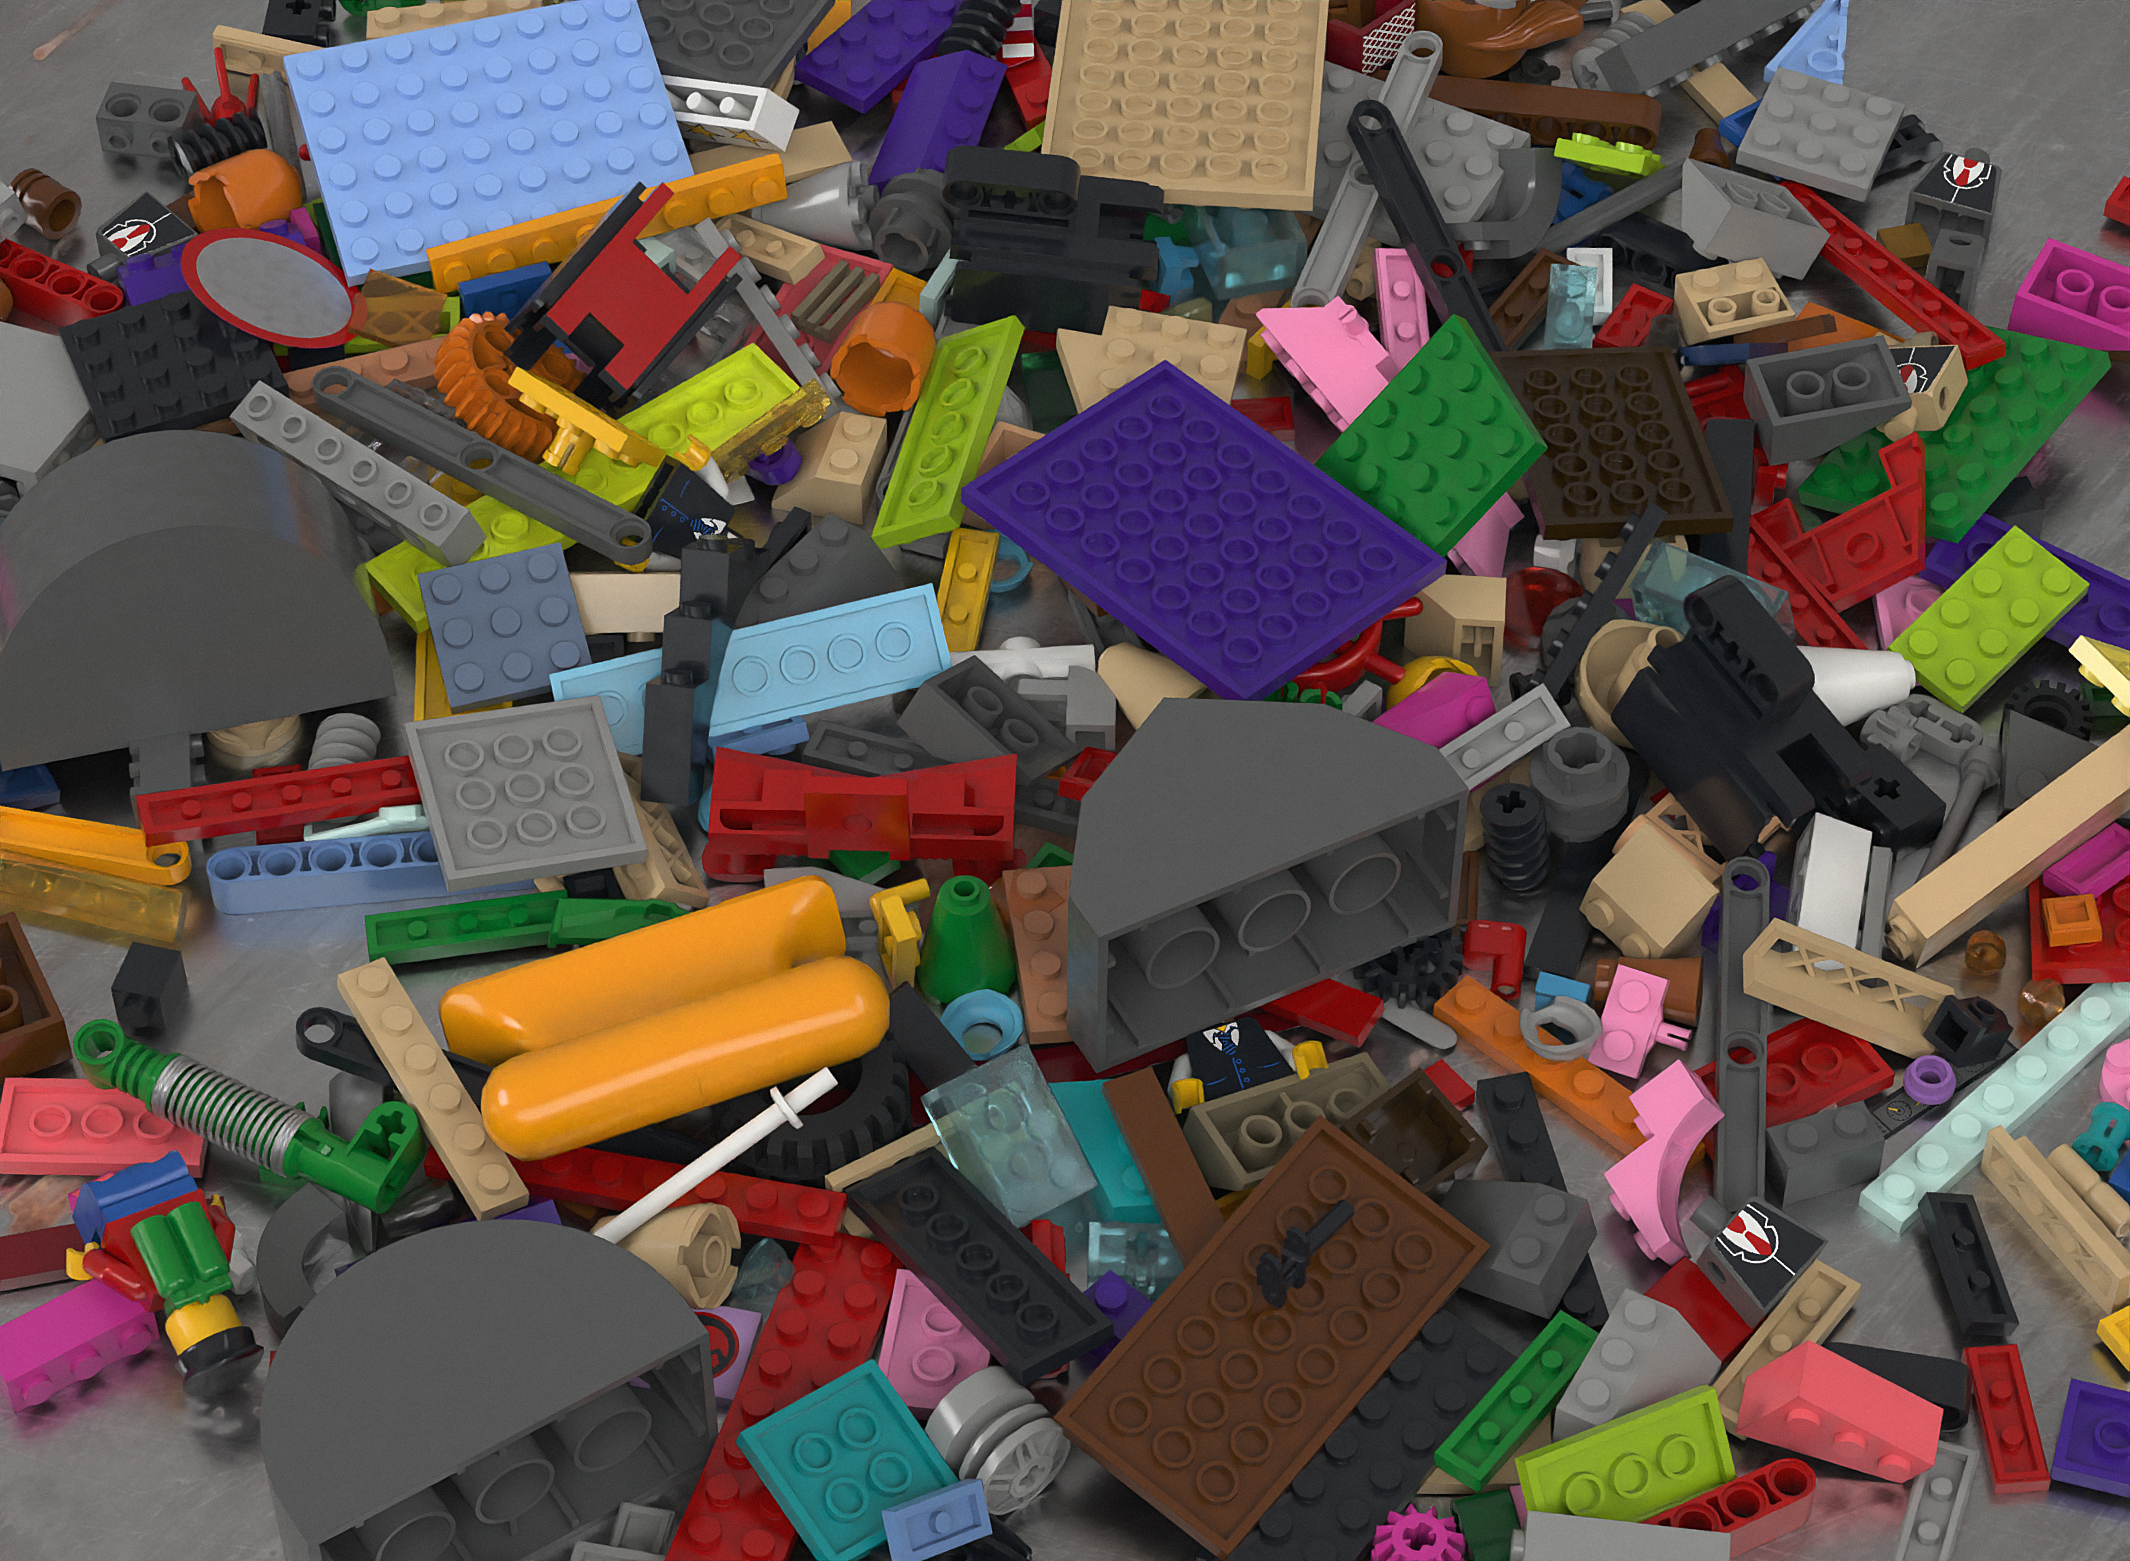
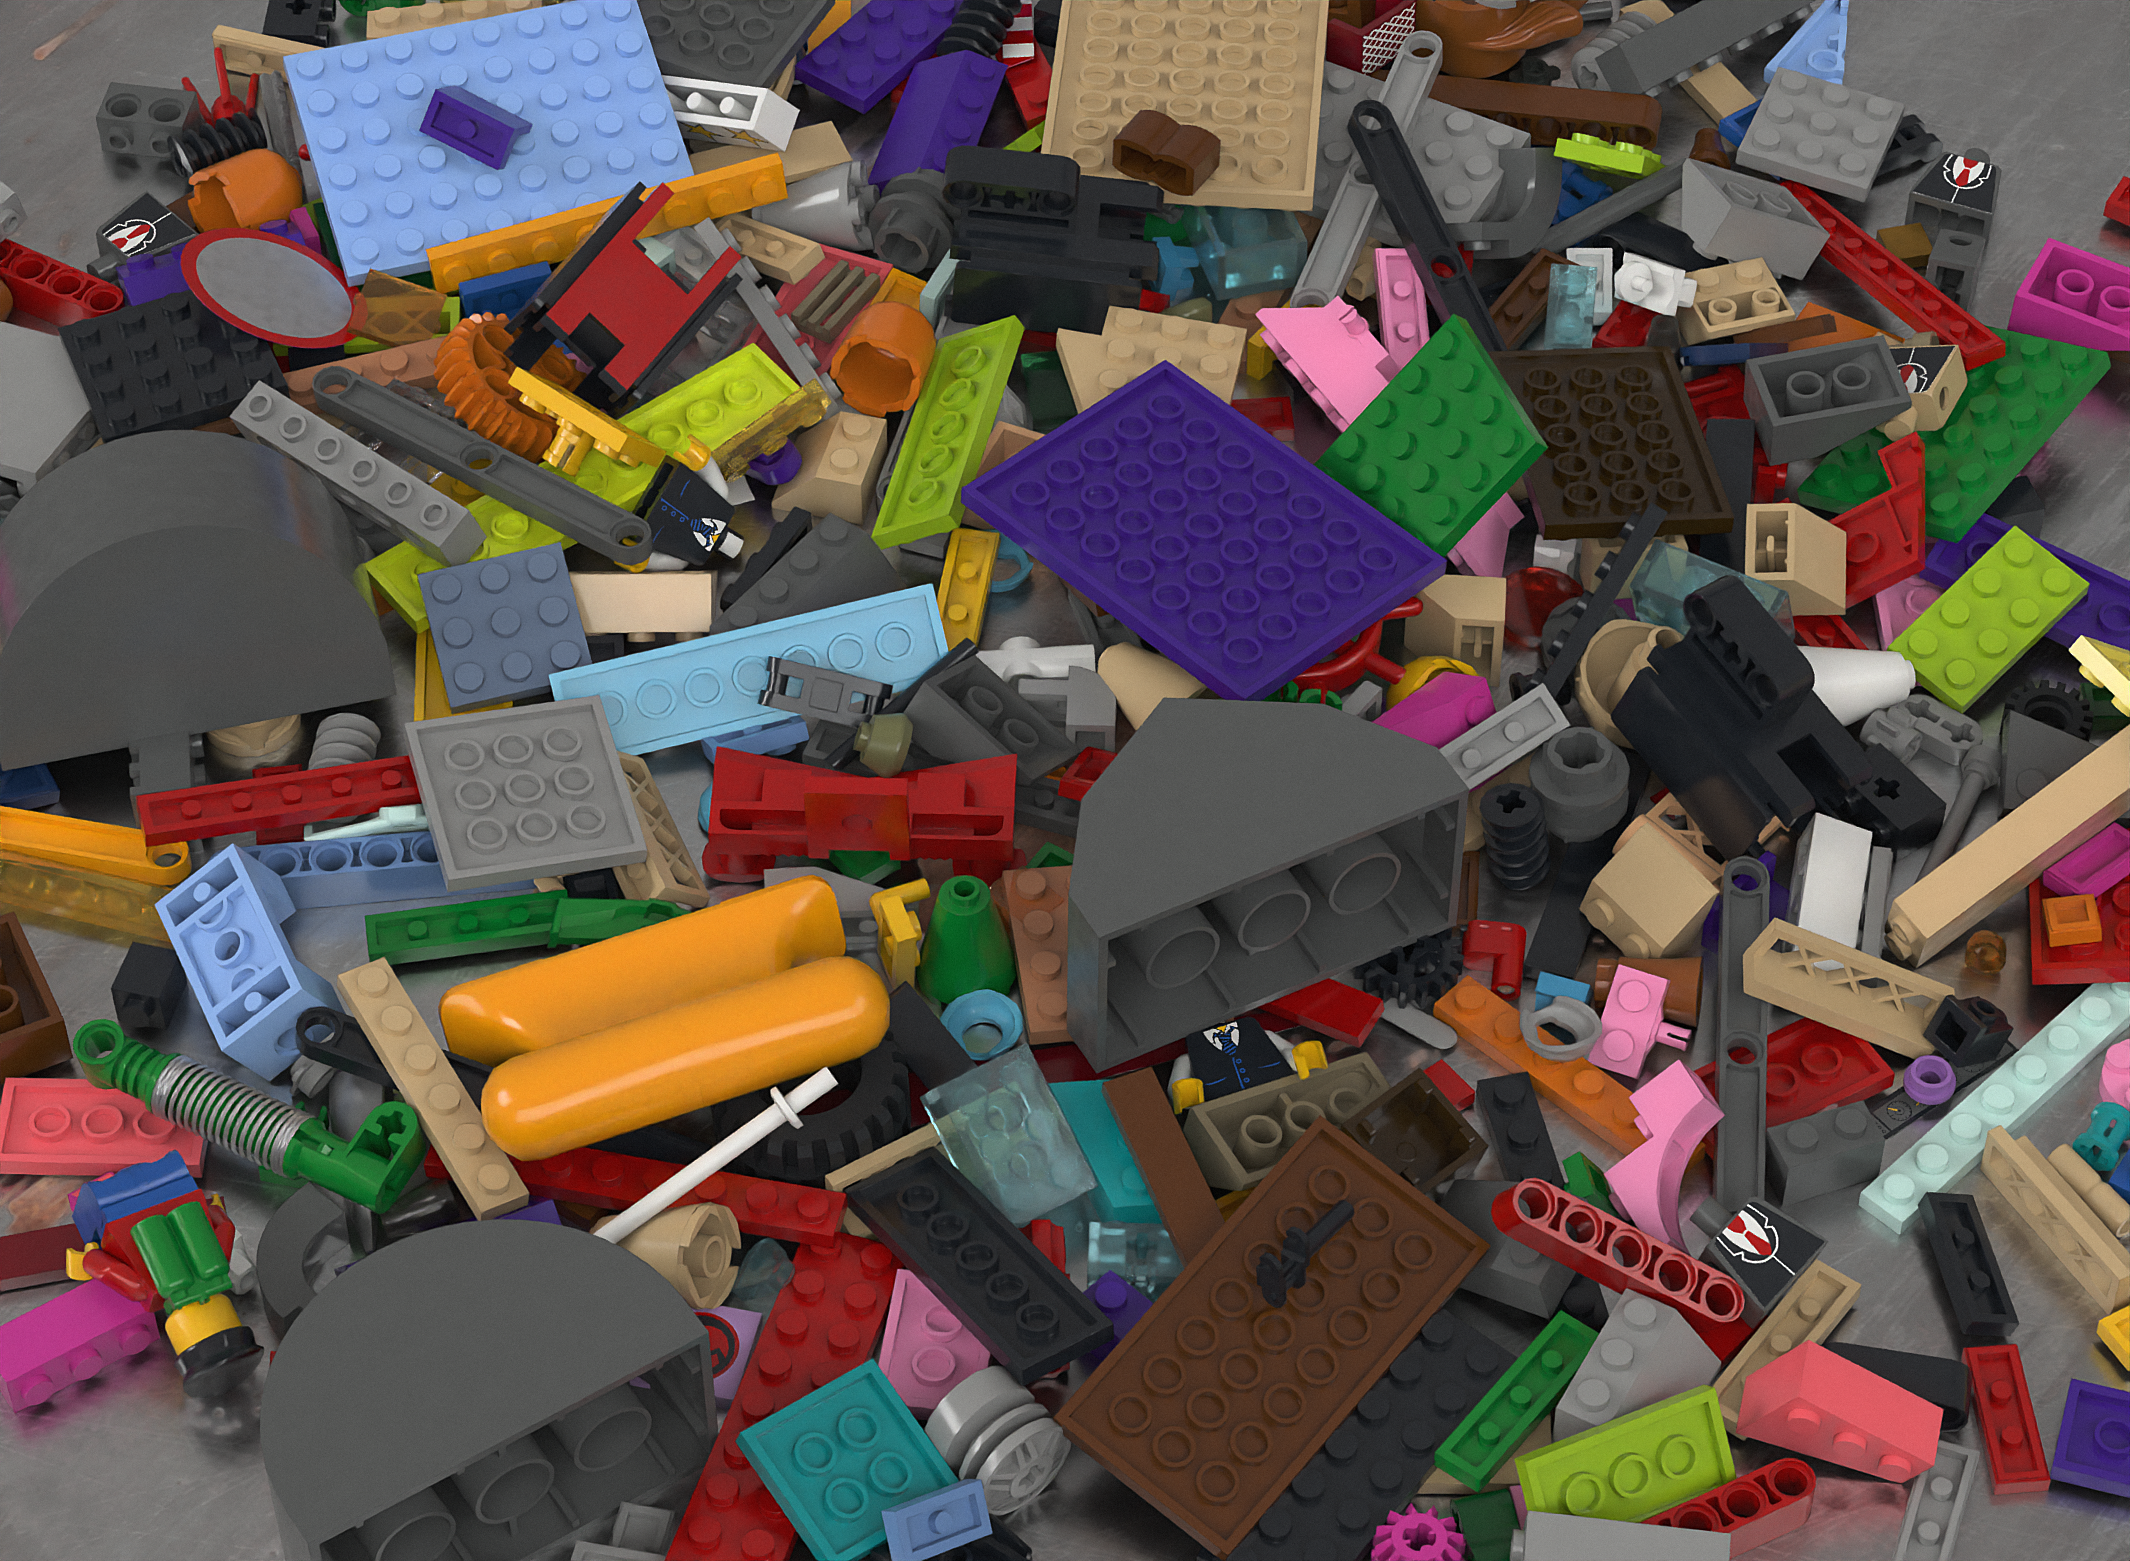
reddish brown piece [9,168,82,240] -> none
black arch [640,534,770,806] -> none
clear orange plate [2018,978,2065,1028] -> none
none -> light blue plate [154,843,346,1081]
none -> light grey plate [289,1055,338,1098]
none -> dark purple panel [419,85,533,170]
none -> plate [757,656,893,728]
none -> black bar [823,638,979,771]
none -> olive cone [853,713,913,778]
none -> reddish brown brick [1112,110,1221,196]
none -> red beam [1491,1178,1745,1333]
none -> green plate [1562,1151,1619,1217]
none -> white hips [1614,252,1697,316]
none -> tan slope [1745,503,1847,616]

